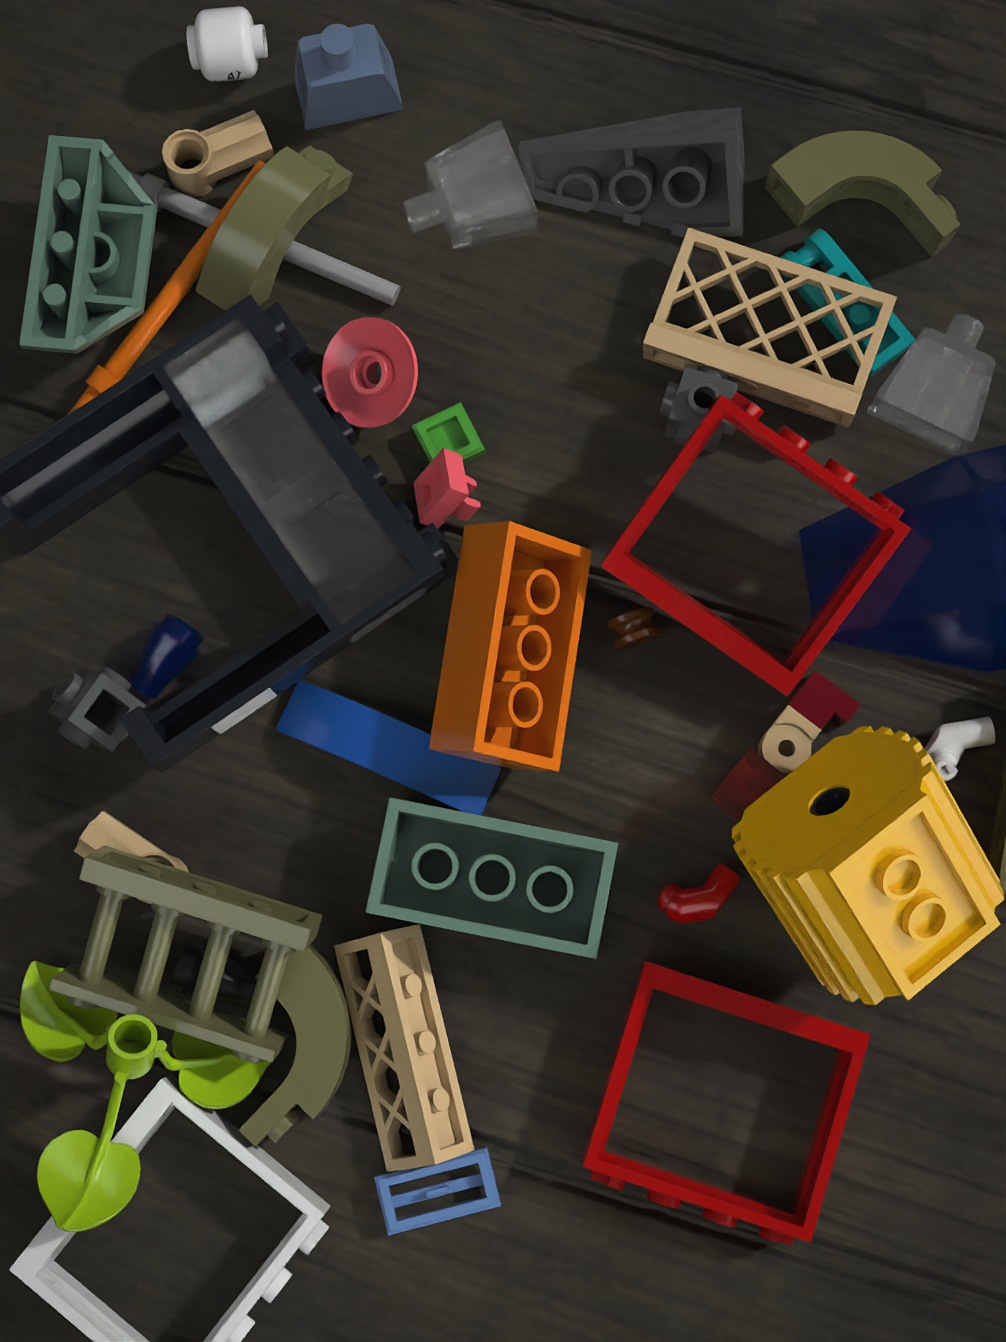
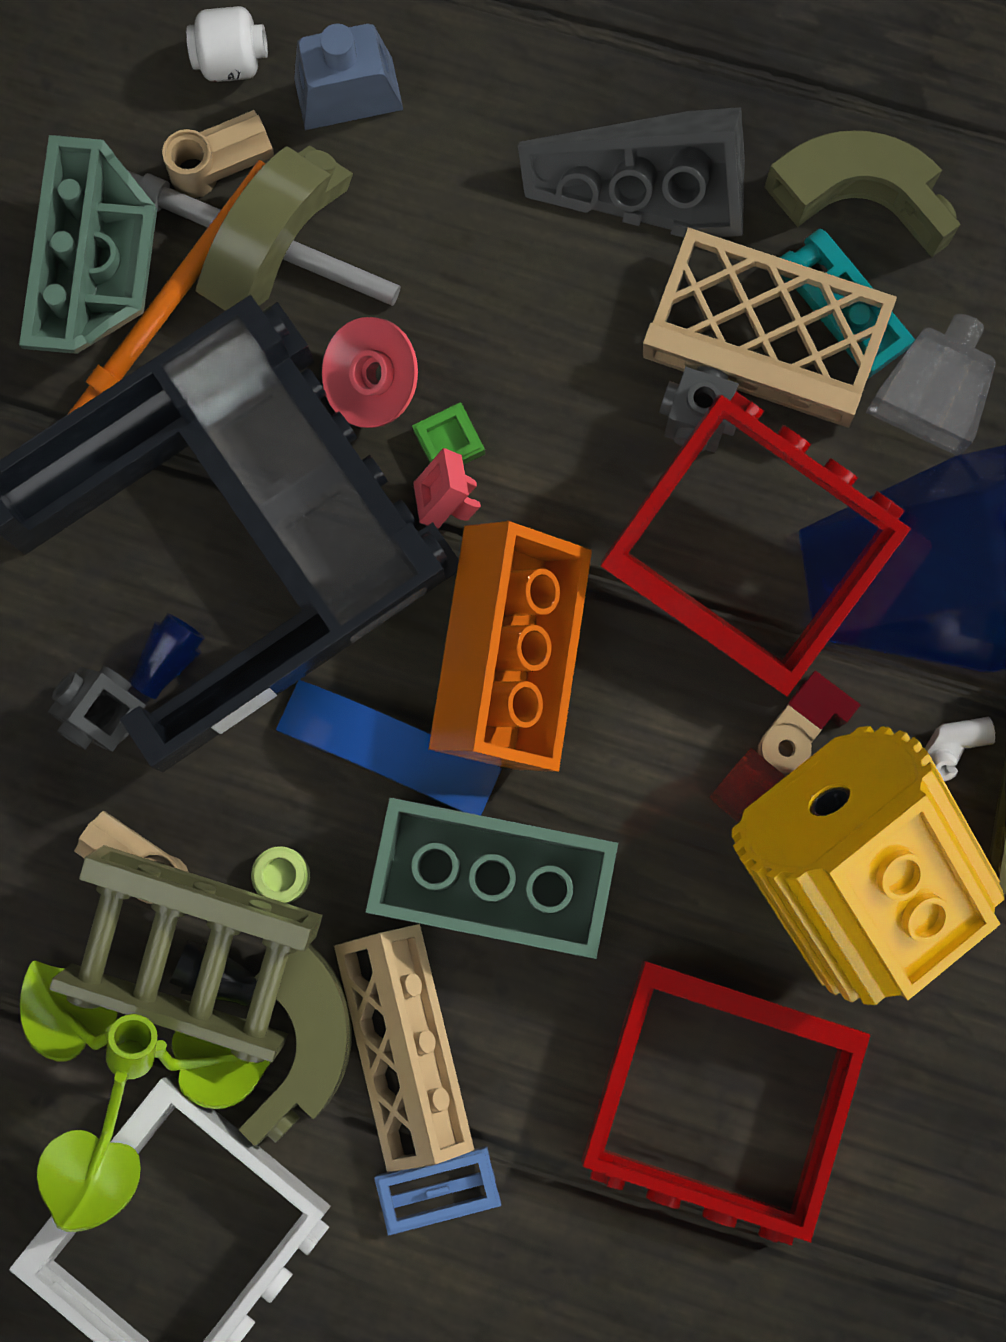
clear torso [403,120,538,249] -> none
reddish brown bush [606,607,662,651] -> none
red arm [657,863,742,924] -> none
none -> yellowish green tile [251,847,310,903]

